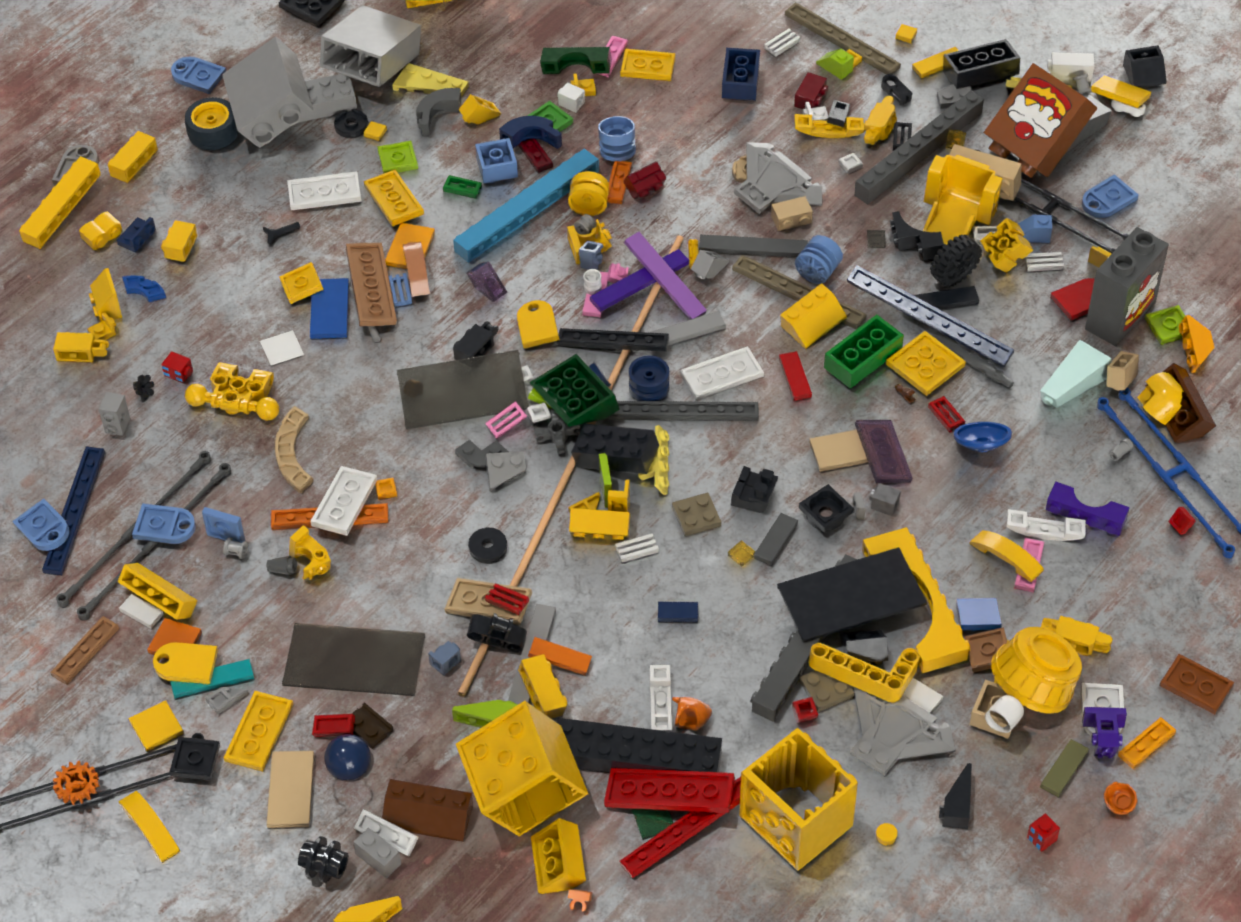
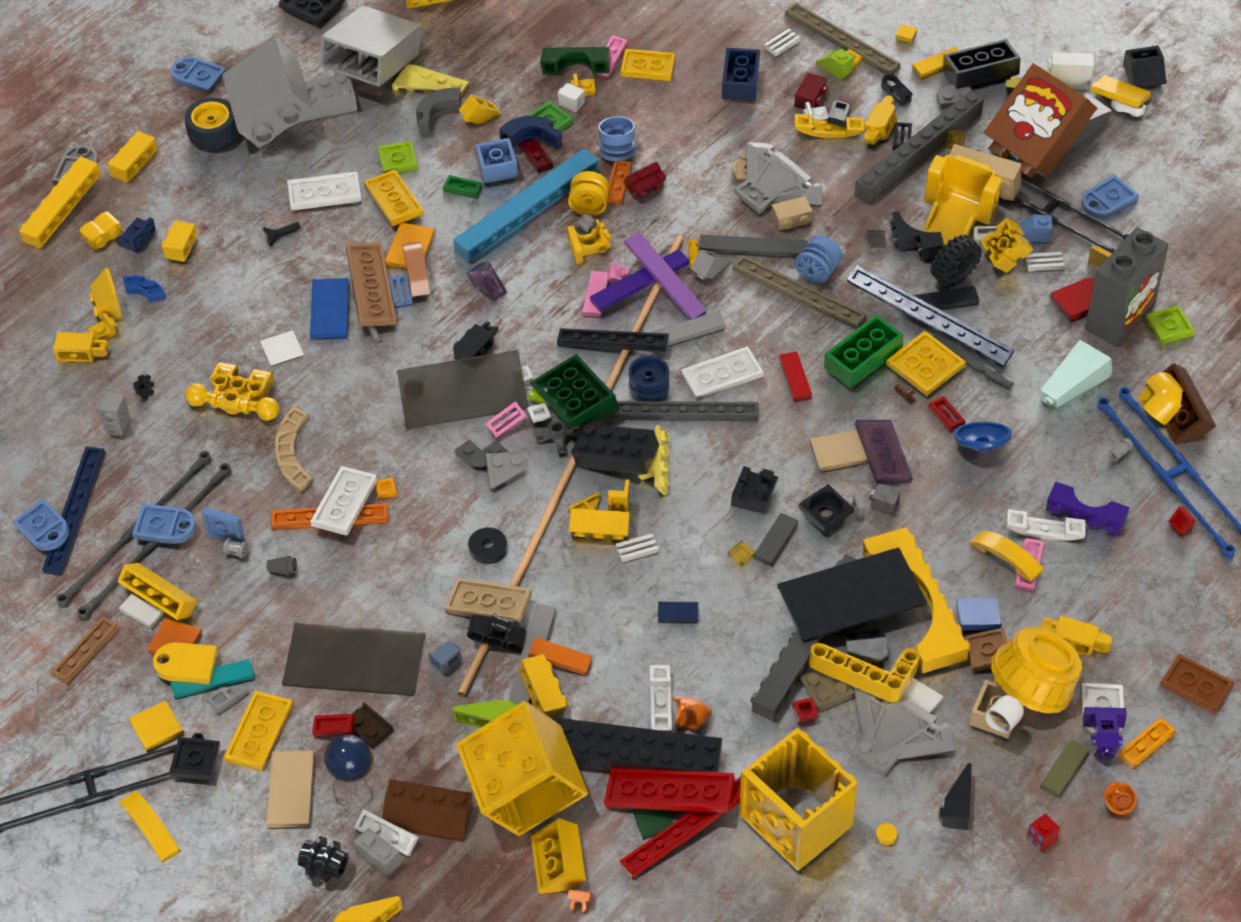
orange gear [53,761,100,805] -> none
red brick [161,351,193,383] -> none
yellow tile [279,262,324,304] -> none
yellow tile [289,525,331,580] -> none
black tile [334,110,369,138] -> none
yellow tile [364,121,387,141] -> none
red tile [485,583,529,615] -> none
yellow tile [517,300,560,349] -> none
sand blue brick [579,241,603,270] -> none
white wheel [583,269,602,295] -> none
dark blue tile [589,362,611,387] -> none
lime tile [599,453,612,508] -> none
dark tan plate [672,492,721,536] -> none
yellow slope [780,283,847,349] -> none
white tile [839,153,863,174] -> none
light grey bush [1073,74,1092,94] -> none
tan brick [1107,351,1139,391] -> none
light orange slope [1179,315,1215,373] -> none

